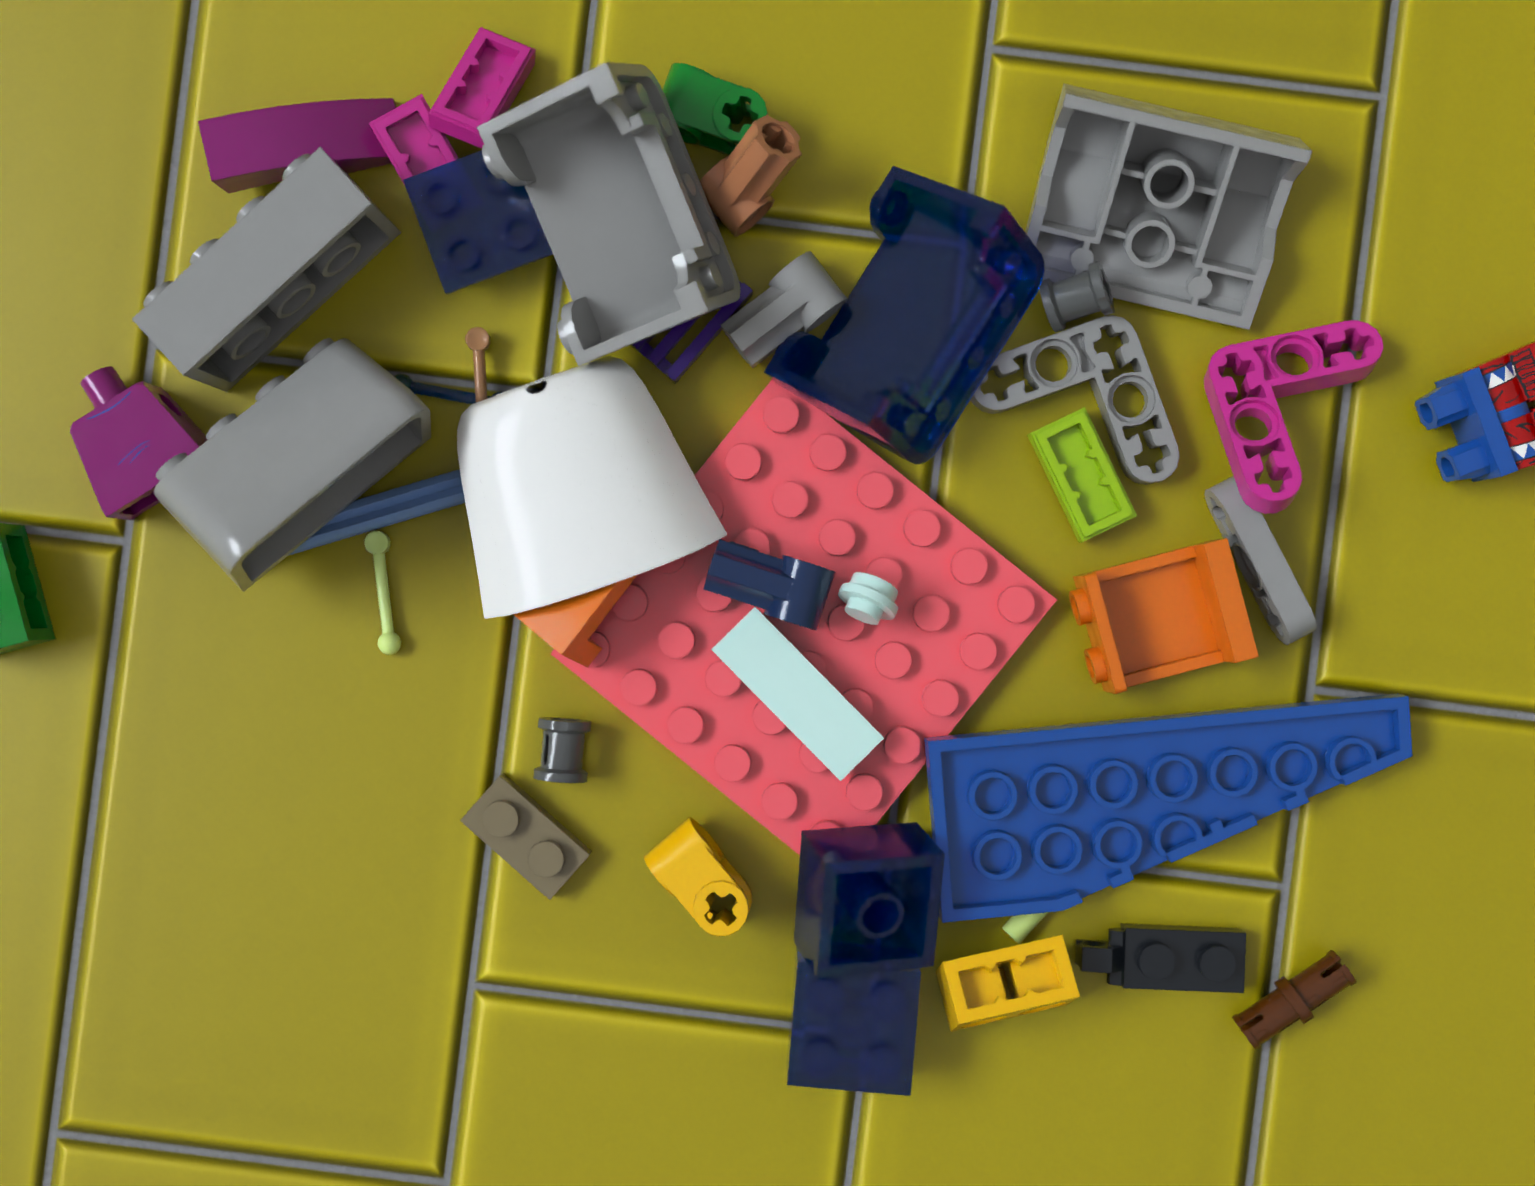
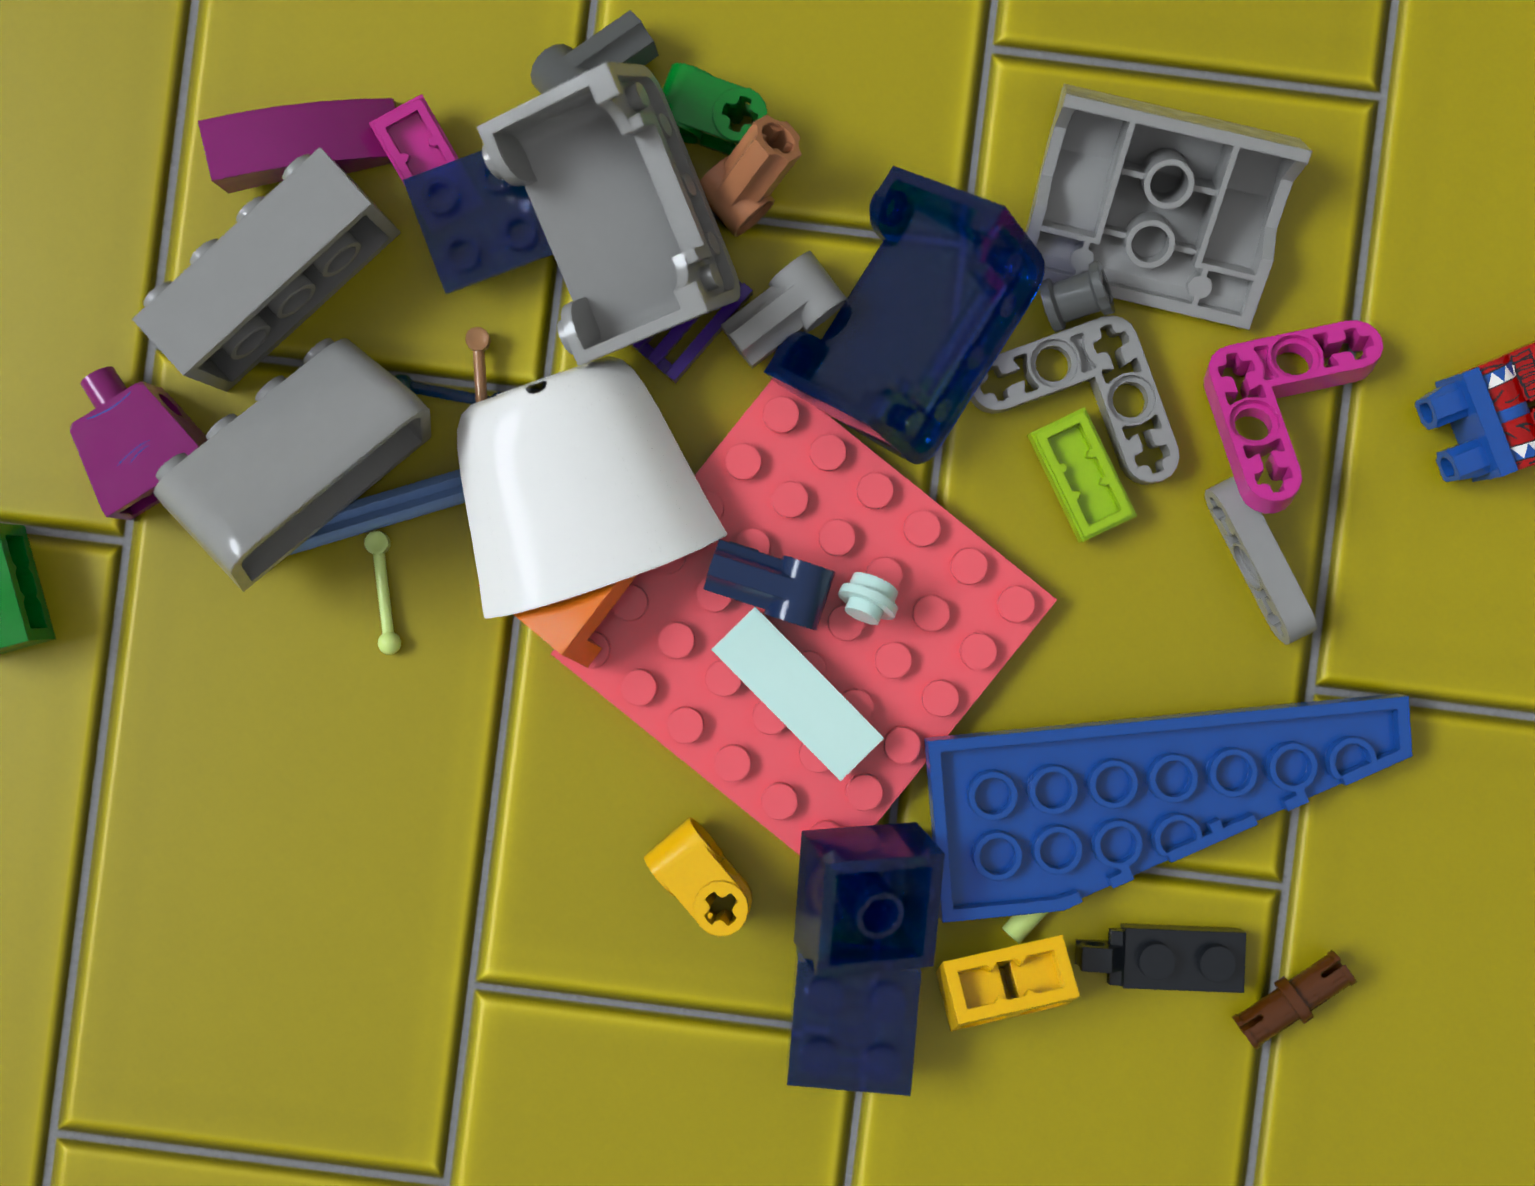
dark pink plate [428,27,536,149] -> none
dark tan plate [460,773,592,900] -> none
dark grey bush [533,717,592,783] -> none
orange panel [1069,538,1259,694] -> none
none -> dark grey piece [530,10,659,94]

